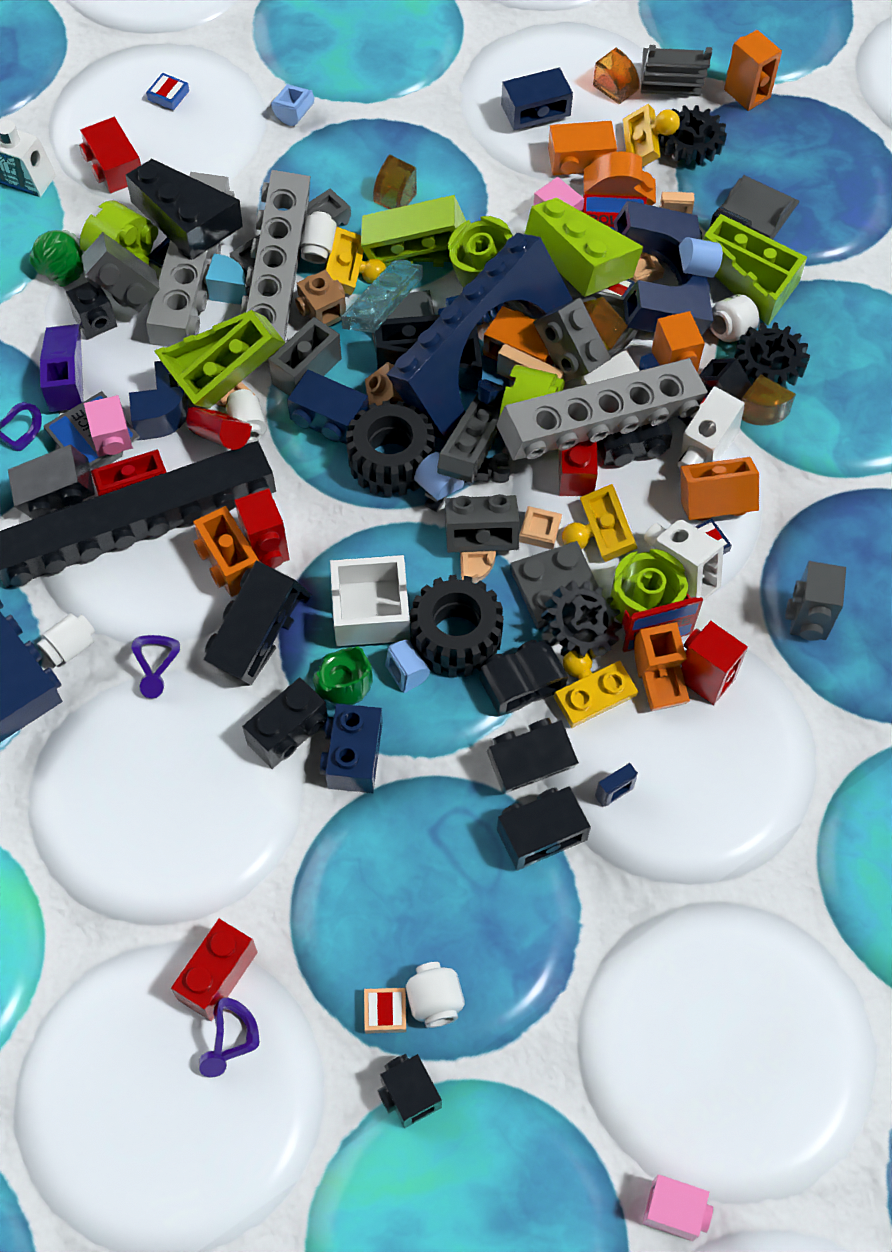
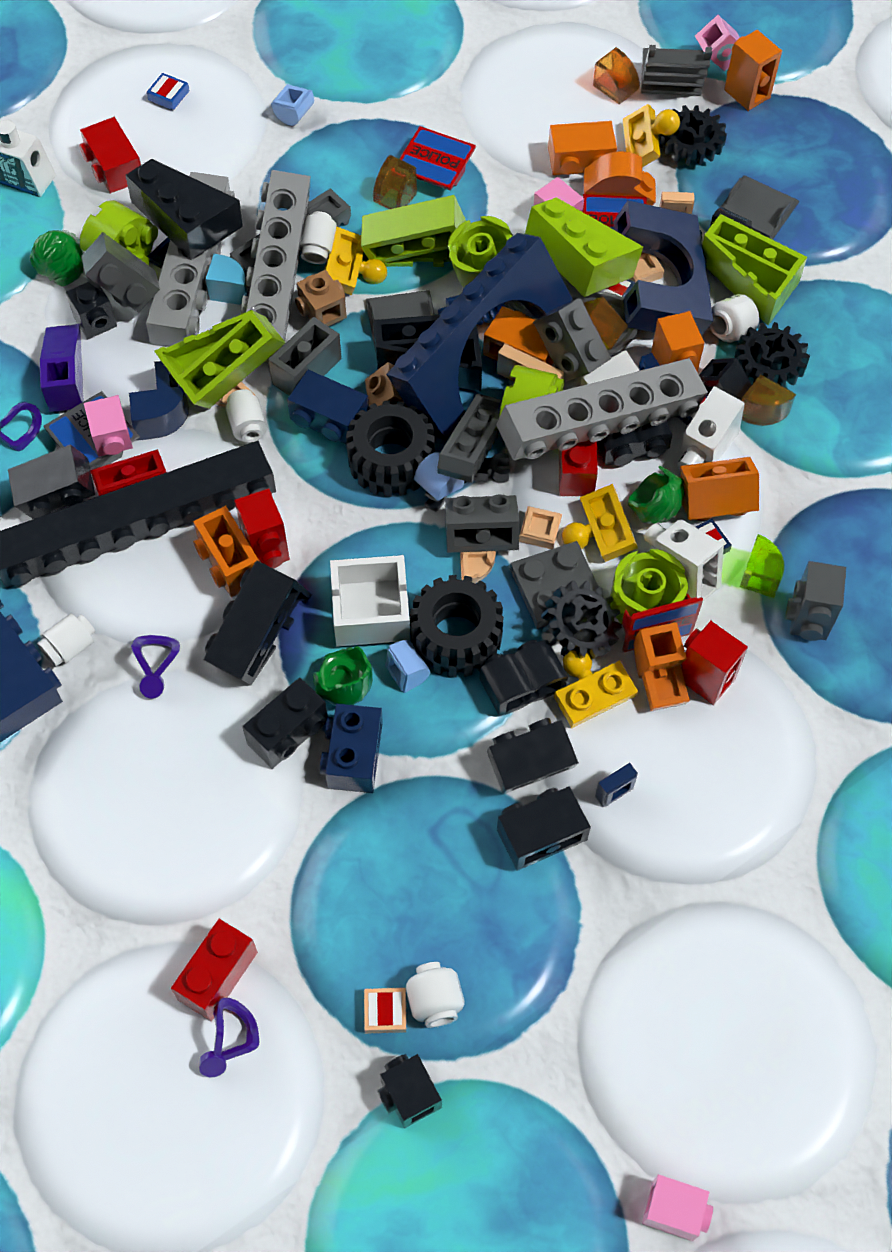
red brick [186,407,252,450] -> none
clear light blue plate [341,260,423,333] -> none
dark blue tile [477,379,506,405] -> none
dark blue brick [501,67,573,130] -> none
light blue brick [679,237,723,278] -> none
none -> piece [393,126,476,191]
none -> green hair [628,466,685,524]
none -> bright pink brick [695,15,740,72]
none -> clear neon green brick [739,534,784,598]

